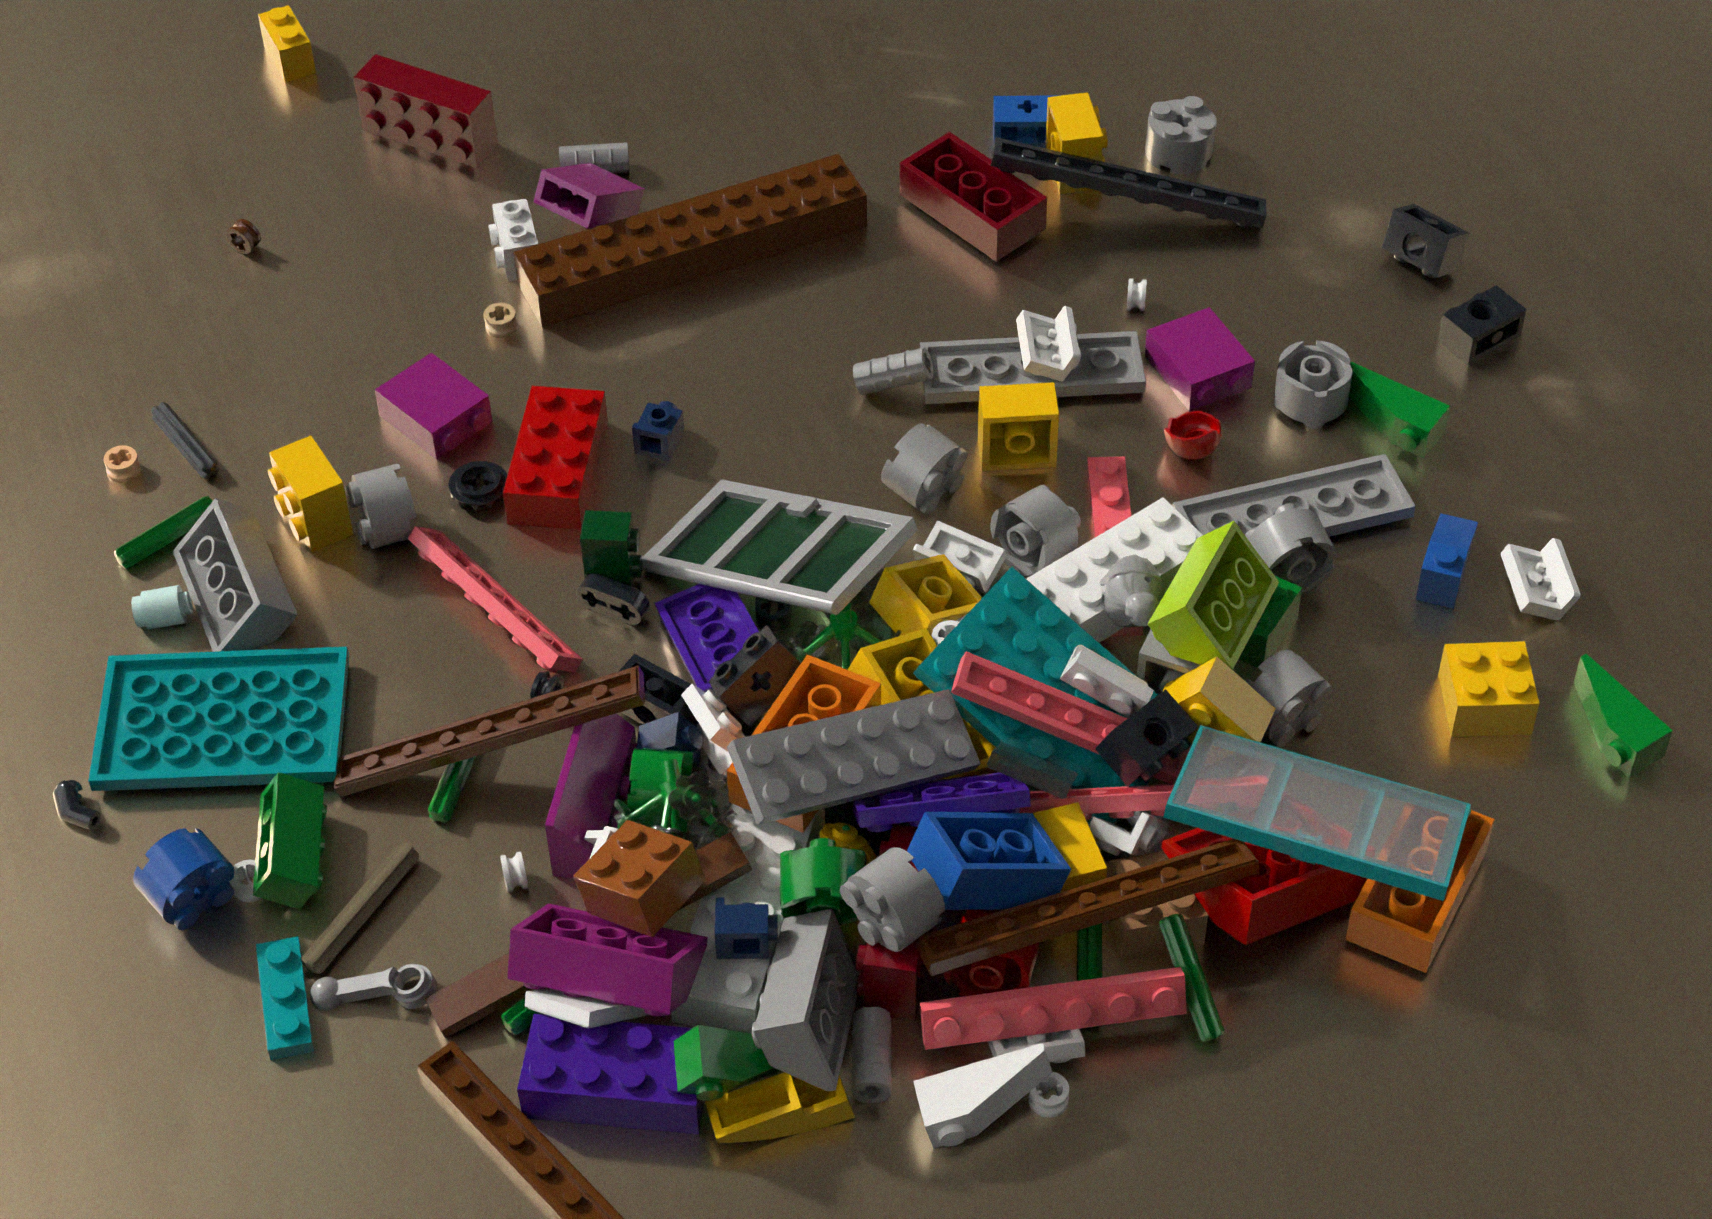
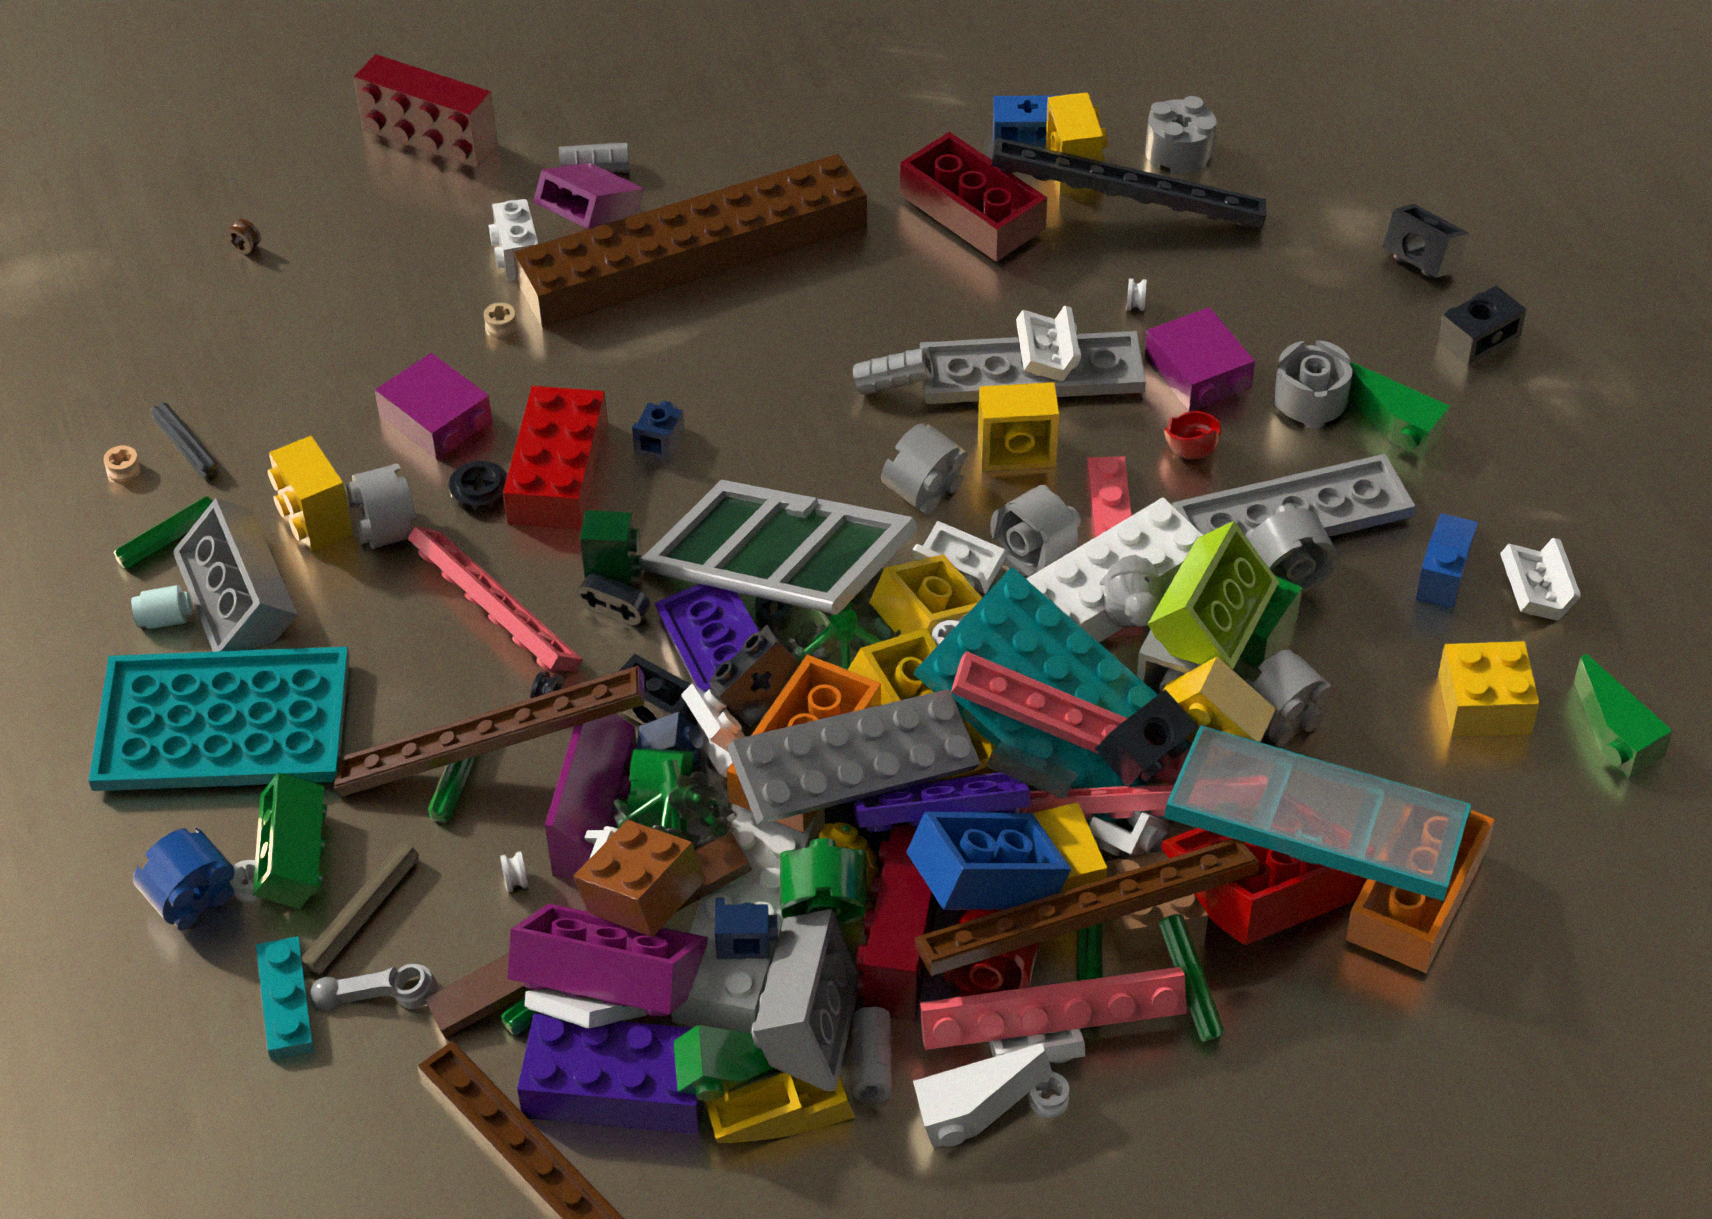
black arm [53,780,101,831] -> none
yellow brick [258,5,316,83] -> none
light grey brick [840,847,945,952] -> none
white bracket [1060,645,1154,718] -> none

